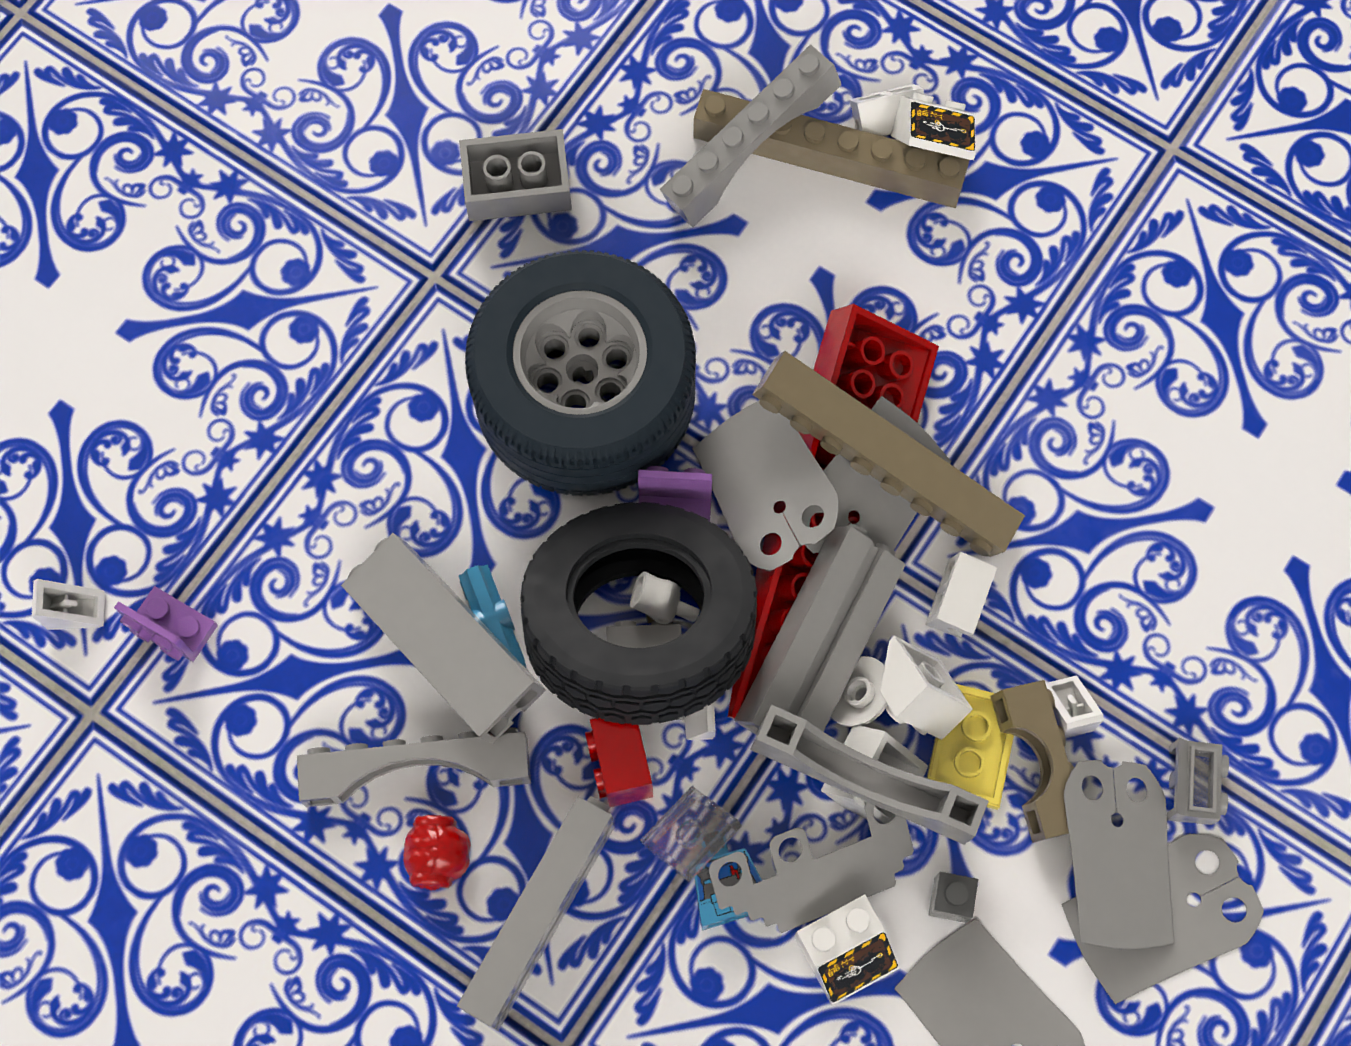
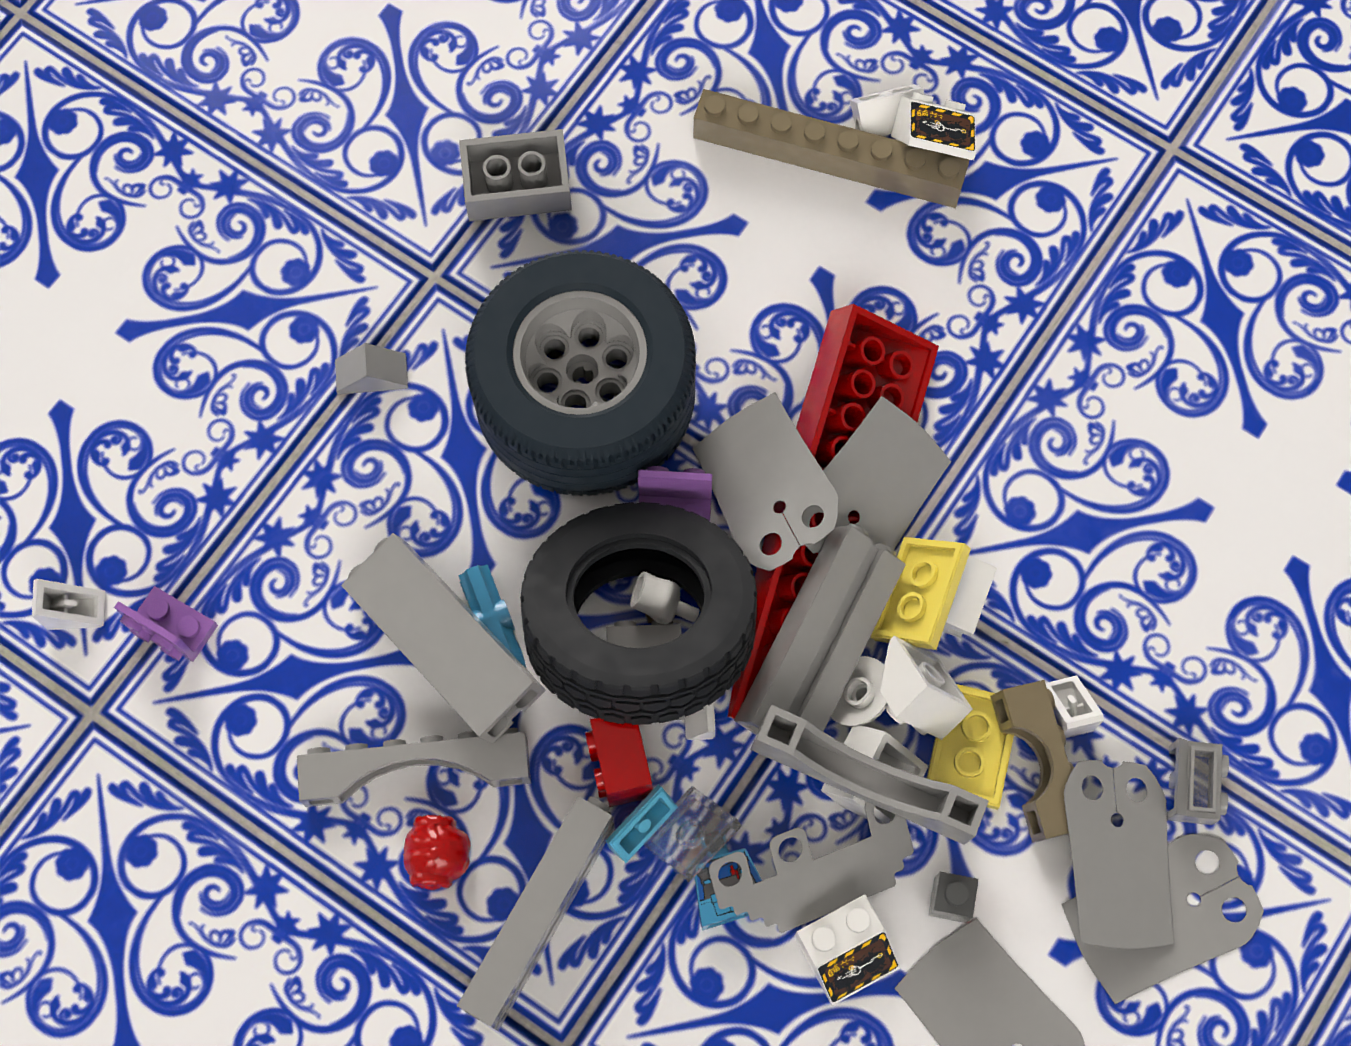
light grey arch [660,44,842,227] -> none
dark tan brick [752,351,1025,557] -> none
none -> light grey slope [335,343,408,395]
none -> medium azure slope [606,784,678,863]
none -> light yellow tile [870,537,971,650]

